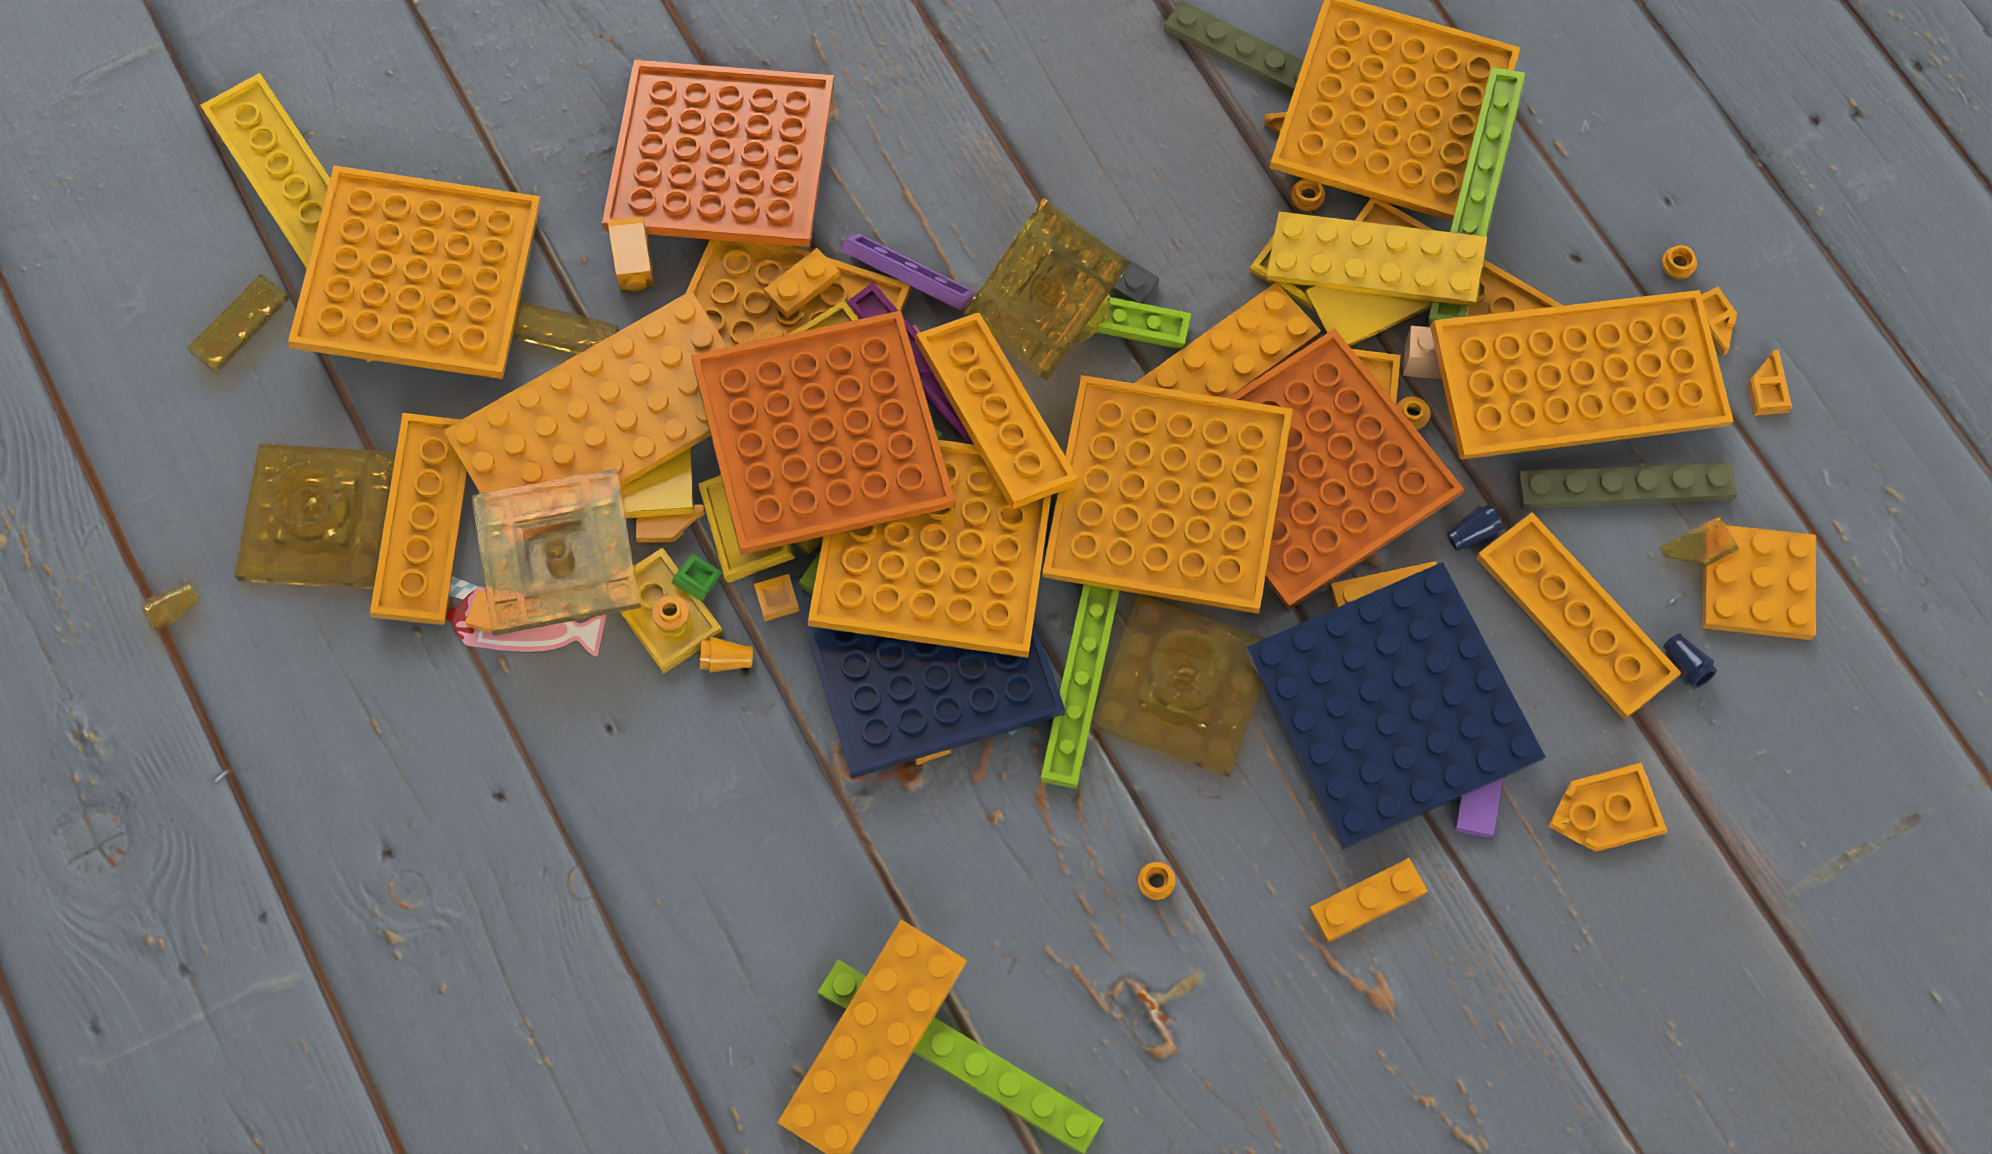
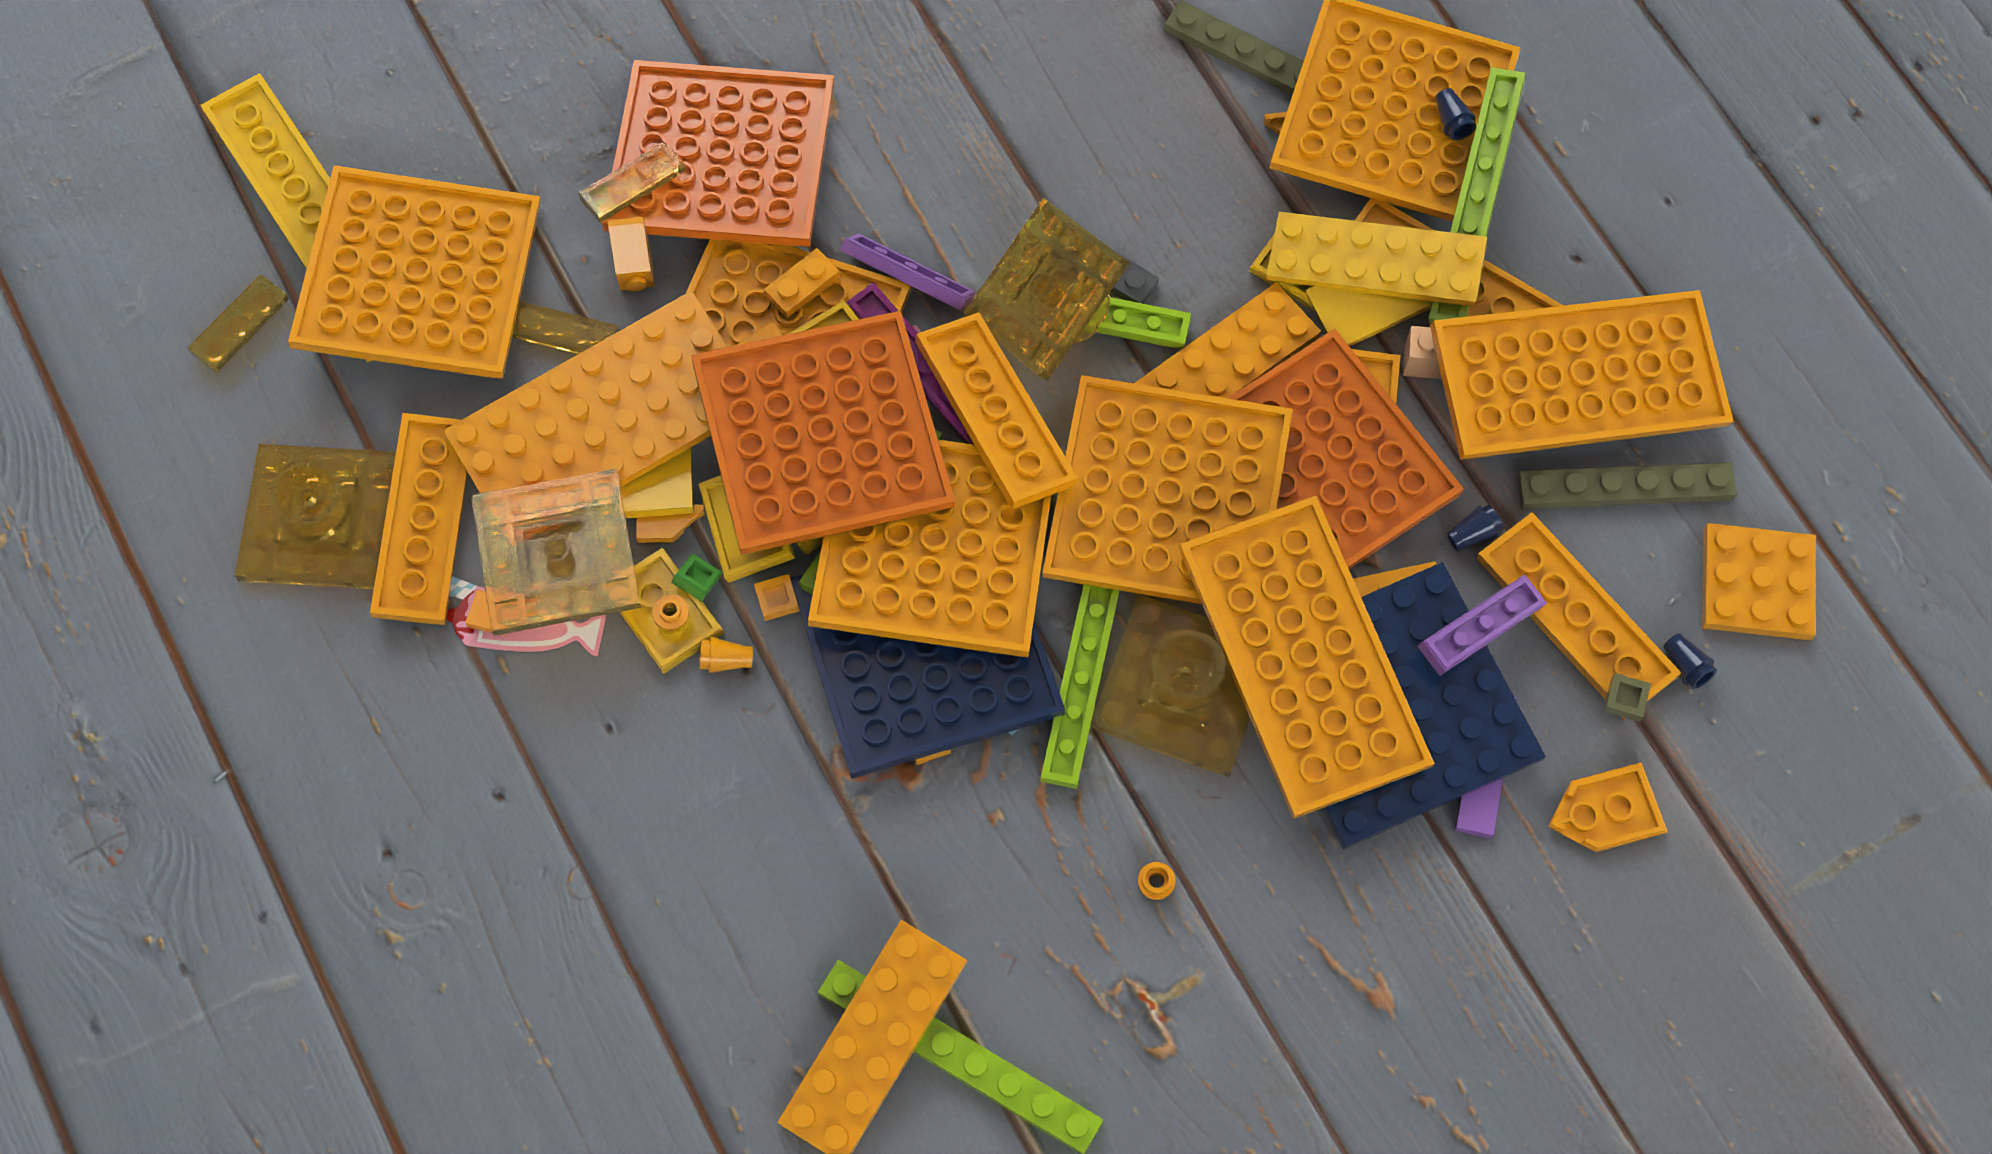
clear yellow cone [140,582,200,631] -> none
light orange plate [1291,178,1325,211] -> none
light orange plate [1308,858,1428,944] -> none
light orange plate [1397,396,1431,430] -> none
clear yellow tile [1659,516,1739,566] -> none
light orange plate [1661,245,1697,279] -> none
light orange tile [1701,286,1737,357] -> none
light orange tile [1747,349,1792,416] -> none
none -> clear yellow plate [579,141,686,223]
none -> light orange plate [1179,496,1435,819]
none -> medium lavender tile [1418,574,1547,676]
none -> dark blue cone [1435,88,1476,141]
none -> olive plate [1603,673,1651,722]

